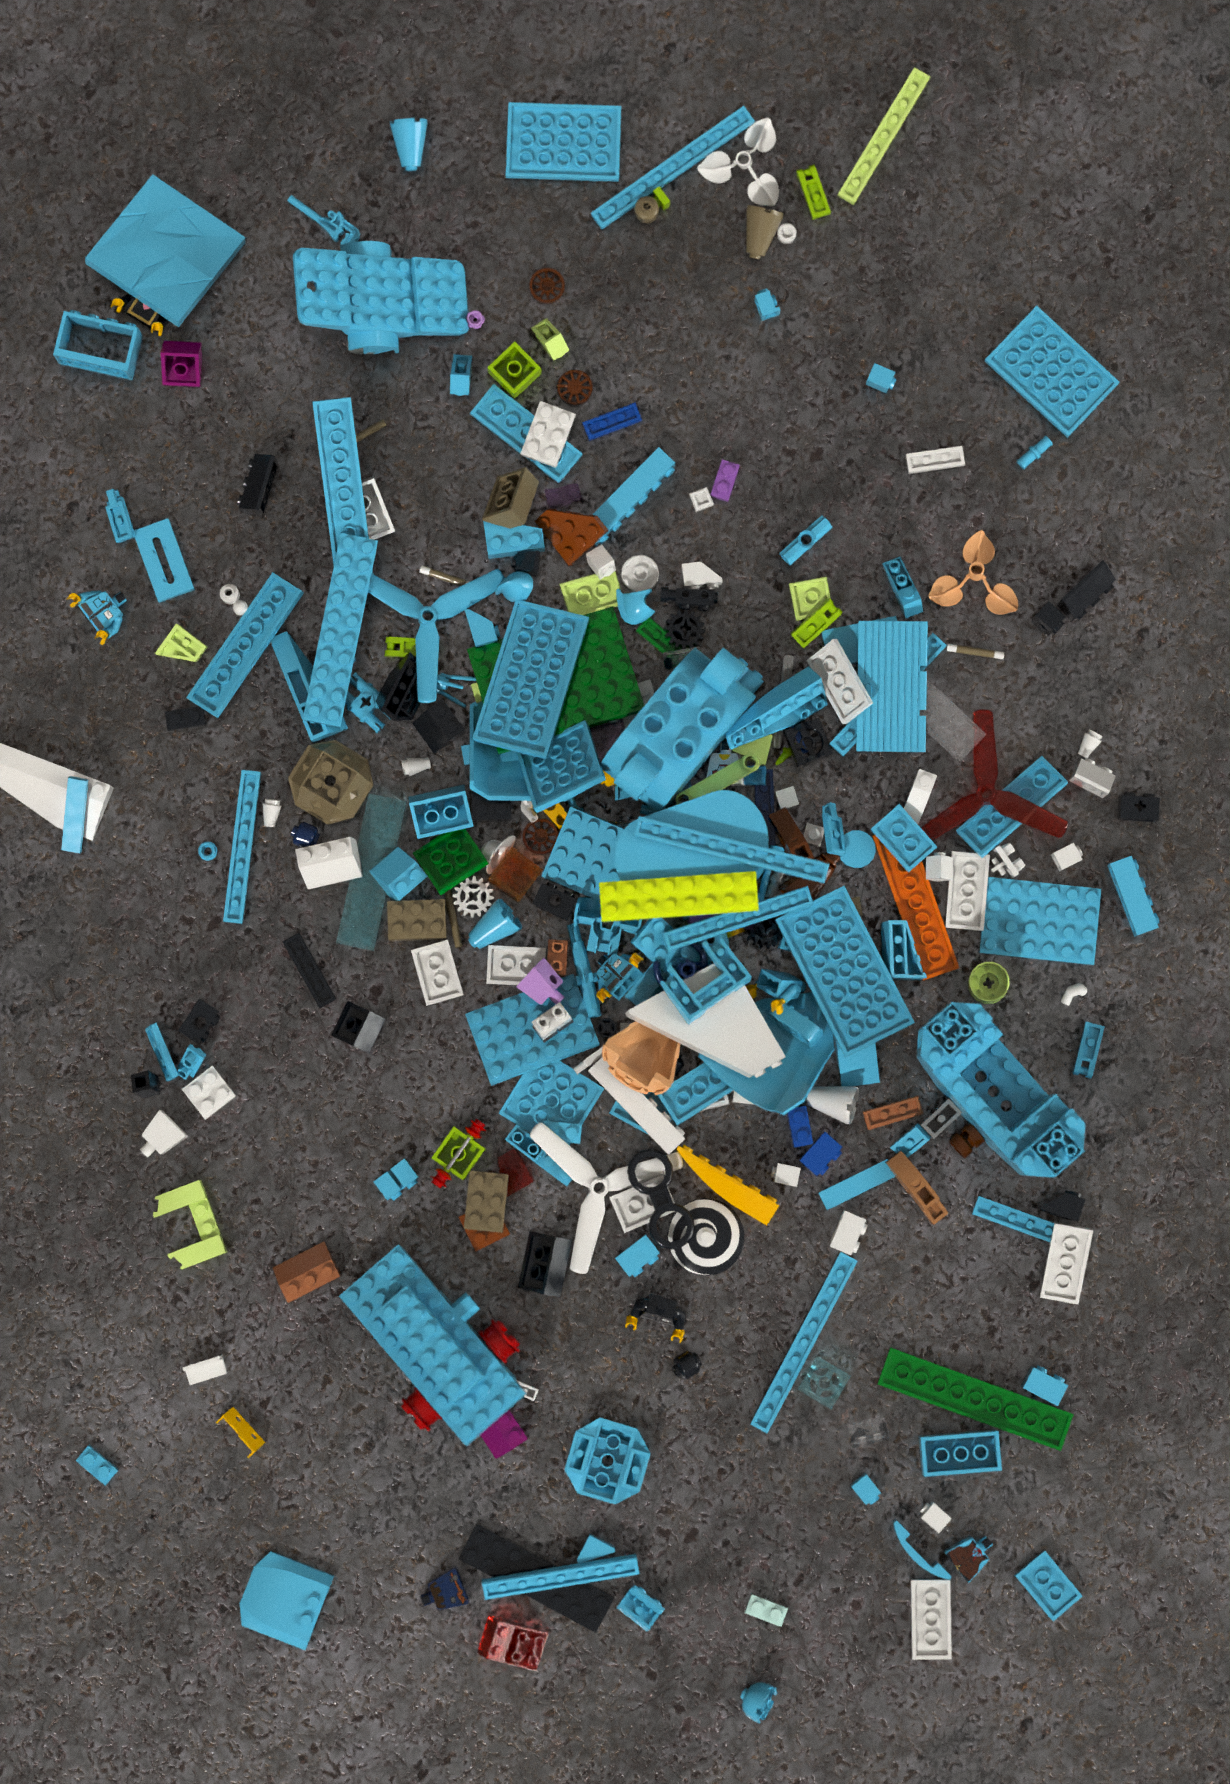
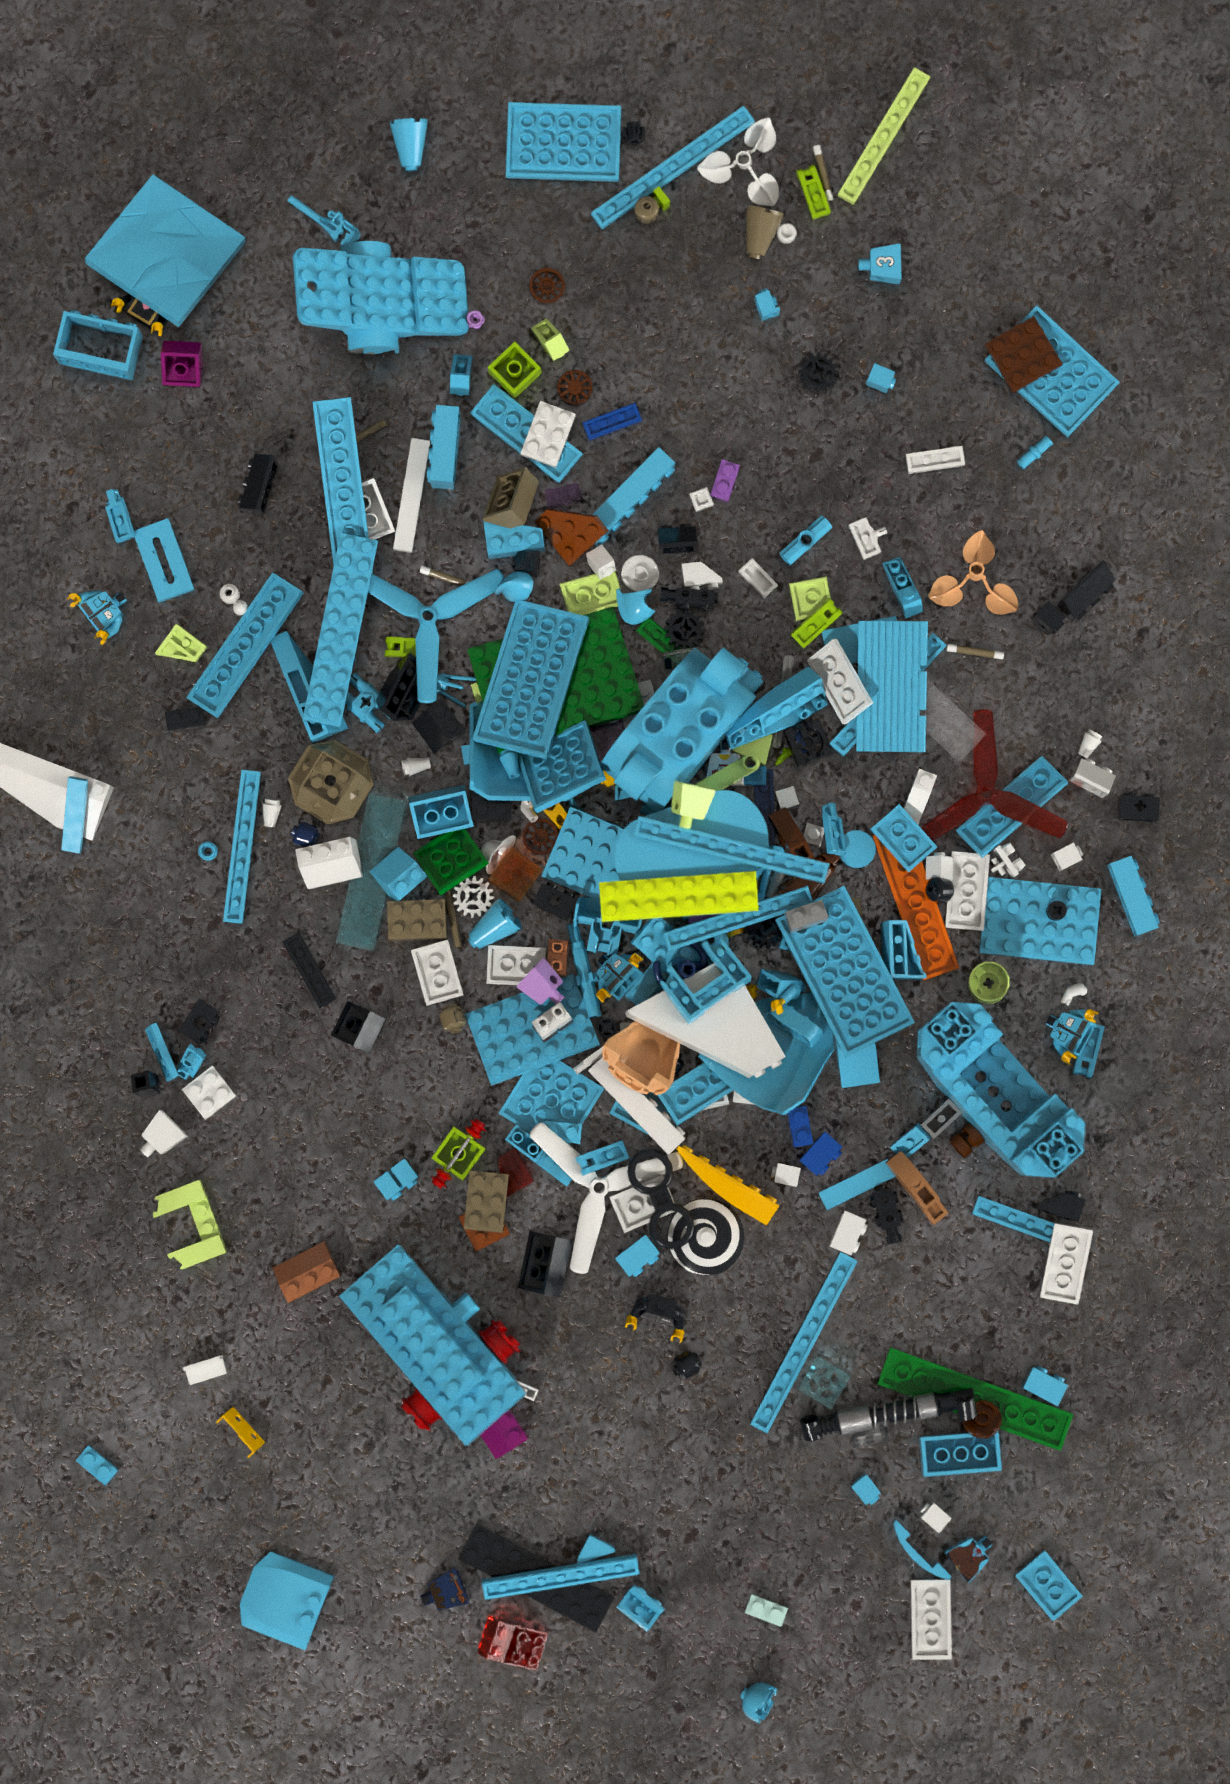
medium azure slope [465,609,500,648] -> none
medium azure piece [564,1417,651,1504] -> none
white cone [805,1086,859,1124] -> none
nougat tile [862,1096,923,1130] -> none
none -> white tile [393,438,431,553]
none -> medium azure brick [427,405,461,490]
none -> dark tan head [439,1004,467,1034]
none -> medium azure cone [499,749,520,779]
none -> medium azure plate [575,1141,629,1176]
none -> black gear [623,121,645,144]
none -> black slope [657,524,698,555]
none -> yellowish green torso [671,781,715,829]
none -> white tile [738,558,778,599]
none -> light grey brick [784,900,829,933]
none -> black gear [798,352,839,394]
none -> black piece [800,1387,978,1441]
none -> dark tan bar [813,145,833,201]
none -> white plate [848,517,887,560]
none -> medium azure torso [858,244,901,284]
none -> black brick [870,1185,904,1245]
none -> black head [926,877,954,903]
none -> reddish brown tile [963,1400,1002,1439]
none -> reddish brown plate [984,316,1063,394]
none -> black wheel [1046,901,1067,921]
none -> medium azure torso [1046,1009,1099,1065]

